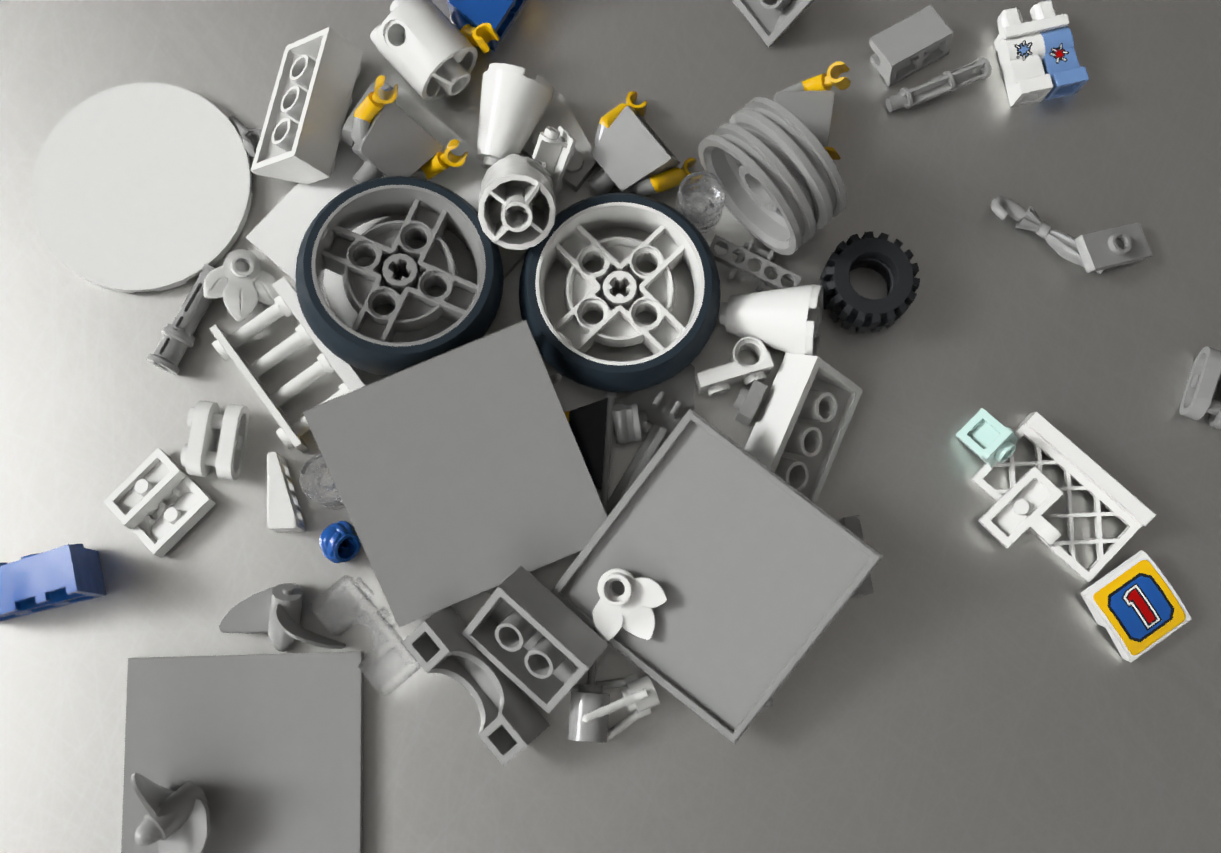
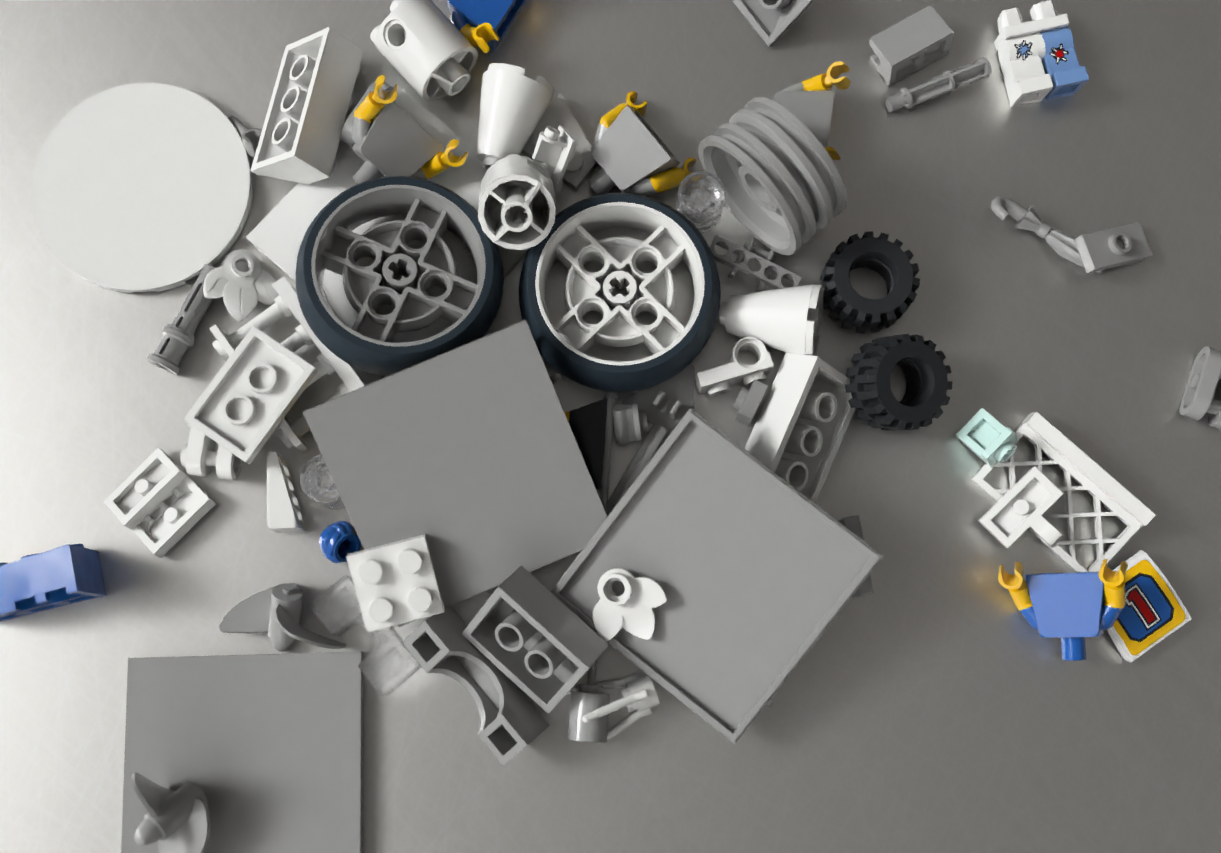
none -> white plate [183,326,318,465]
none -> white plate [346,534,445,633]
none -> black tyre [845,334,953,431]
none -> torso [998,559,1128,661]

